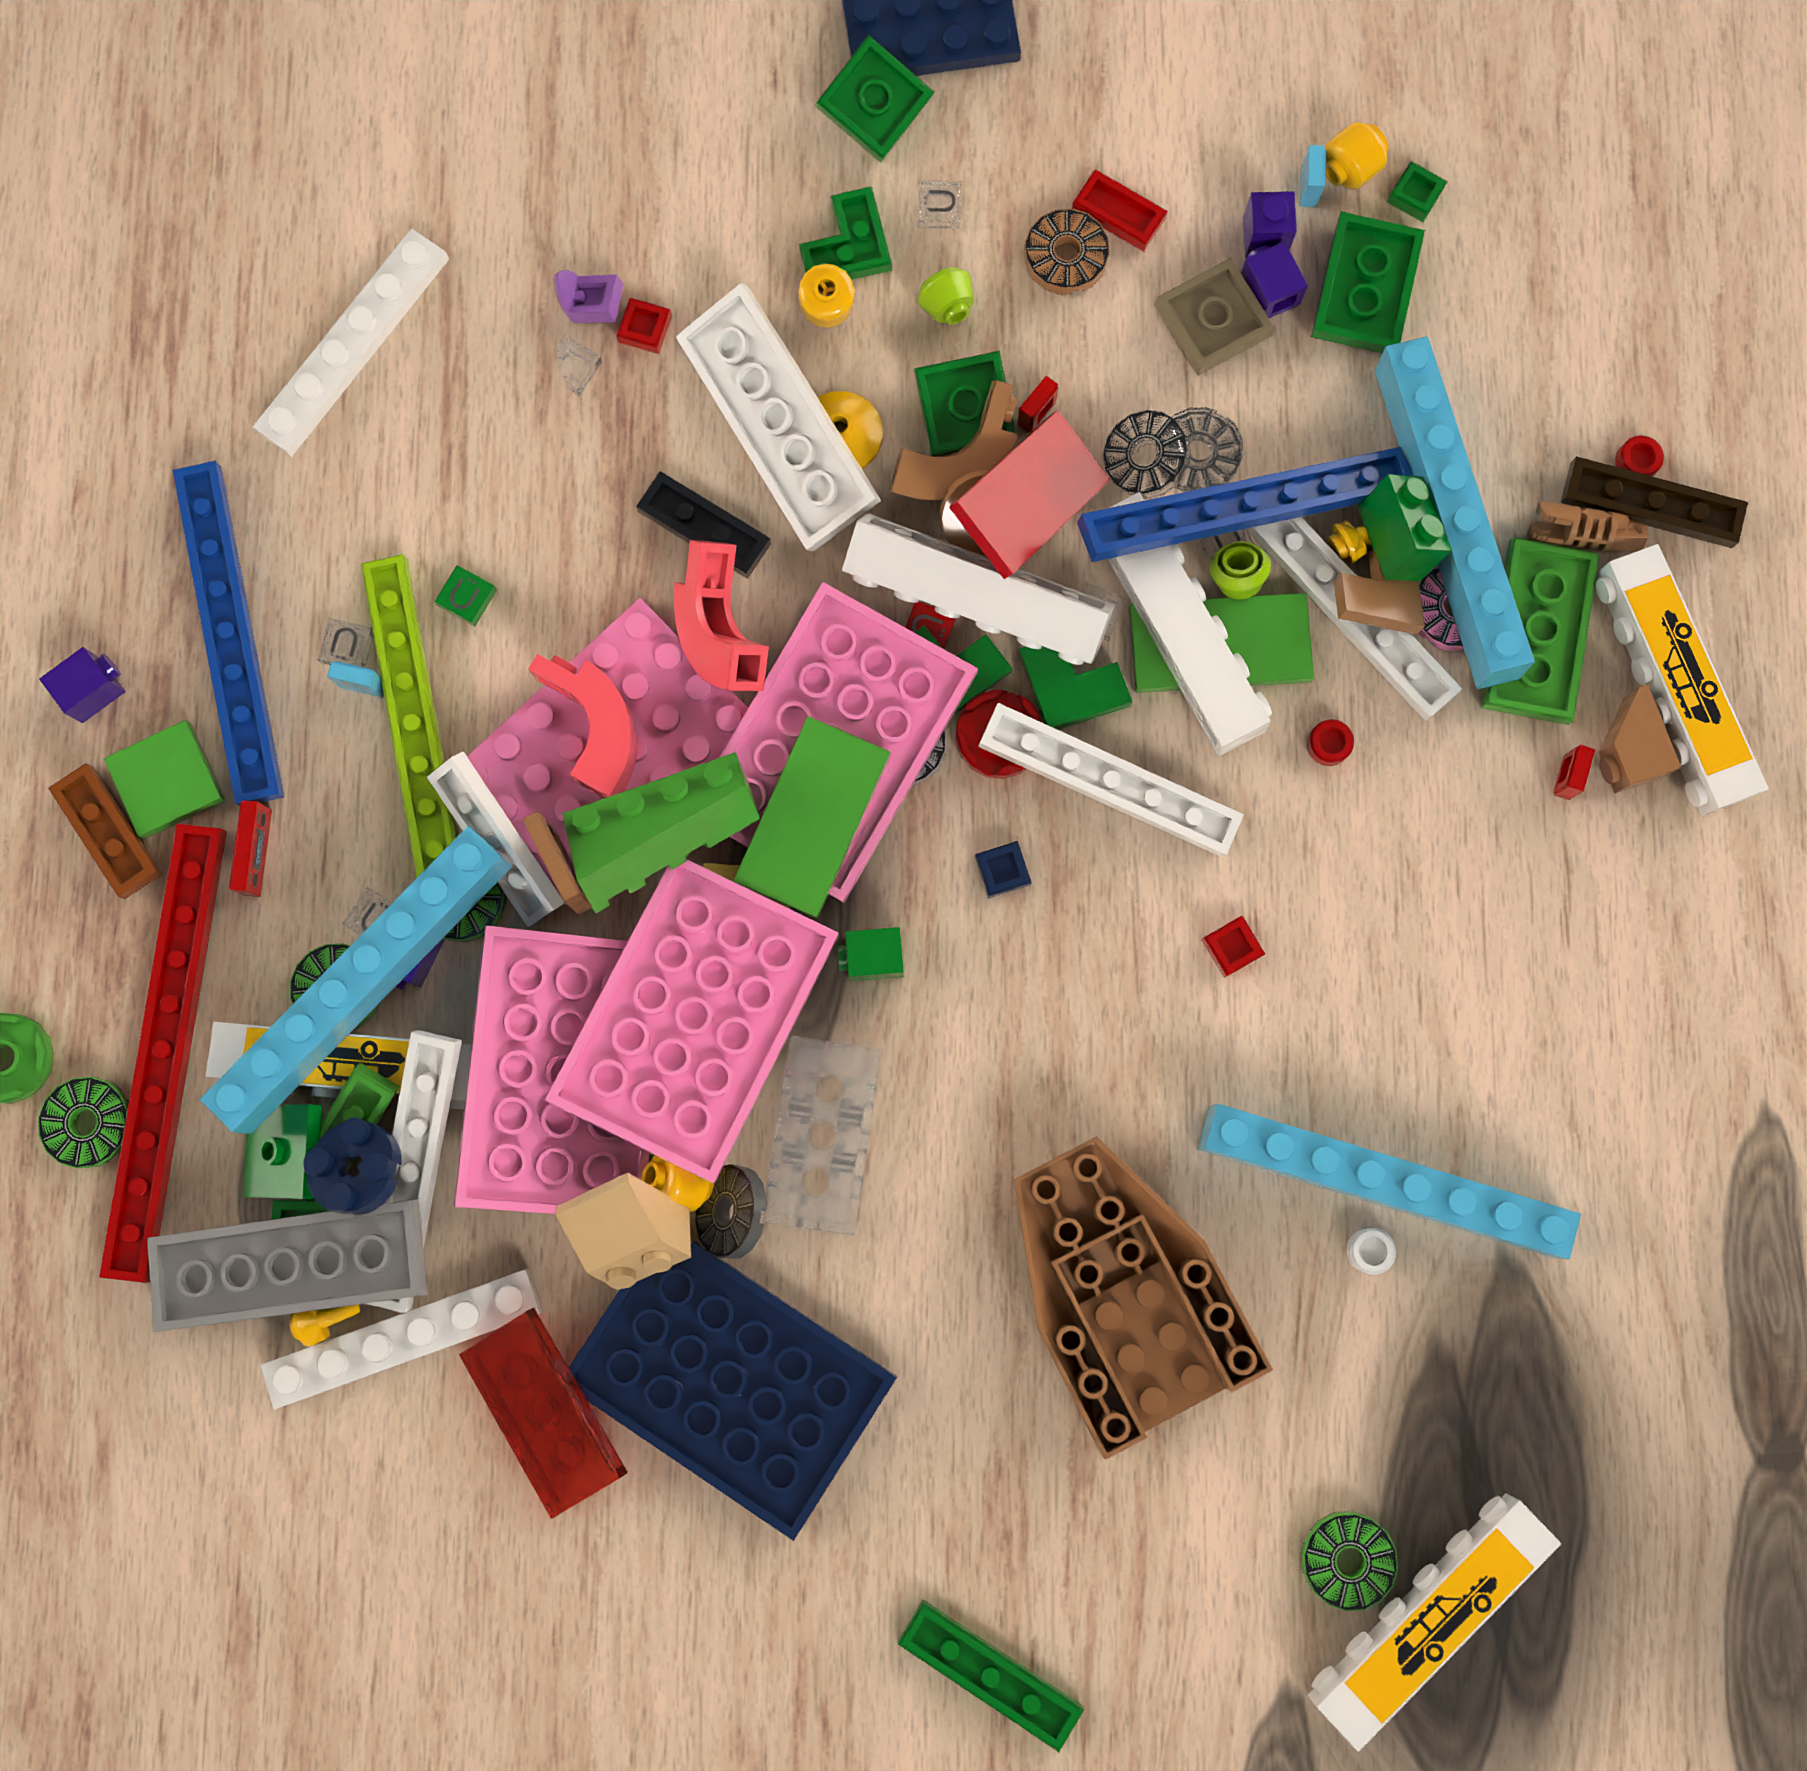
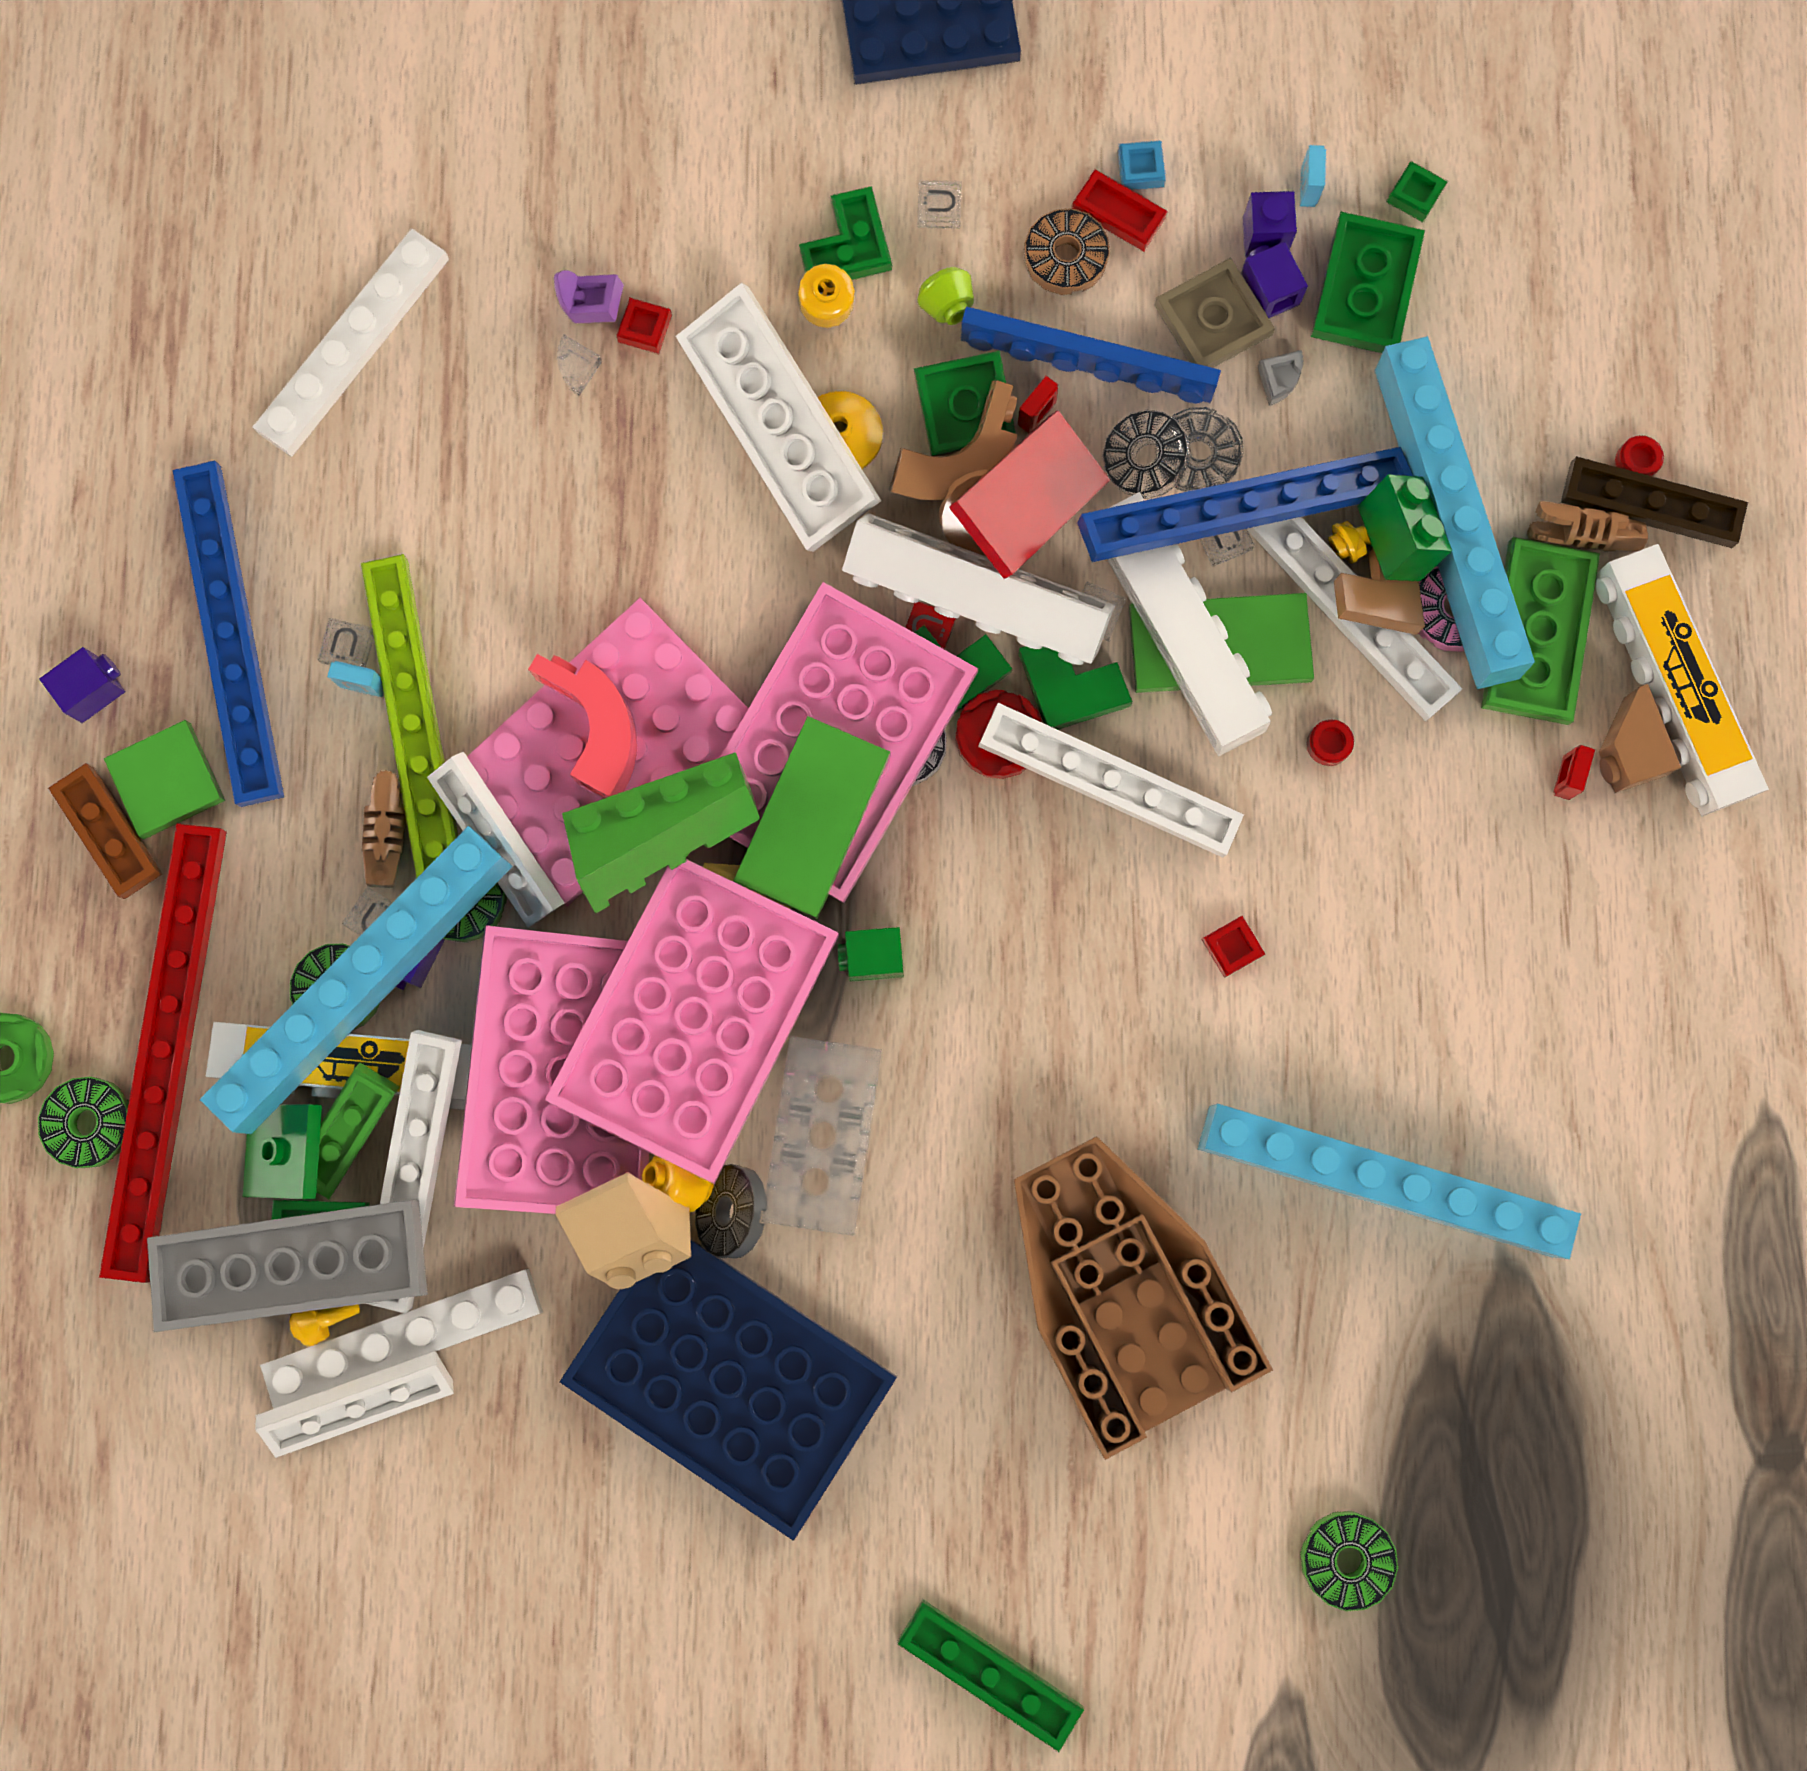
red tile [229,800,272,897] -> none
dark blue plate [303,1117,402,1216] -> none
green tile [434,565,497,627] -> none
clear red tile [459,1307,628,1519] -> none
medium nougat tile [522,811,592,915] -> none
black plate [636,471,771,579] -> none
coral arch [674,540,769,691] -> none
green plate [815,35,935,163] -> none
dark blue tile [975,841,1032,899] -> none
lime cone [1209,541,1271,599] -> none
brick [1308,1493,1561,1752] -> none
yellow head [1324,122,1389,190] -> none
white tile [1346,1227,1396,1275] -> none
none -> white plate [255,1351,454,1458]
none -> medium nougat hinge [361,770,405,888]
none -> blue plate [961,306,1221,403]
none -> dark azure tile [1118,140,1166,190]
none -> light grey tile [1257,350,1303,406]

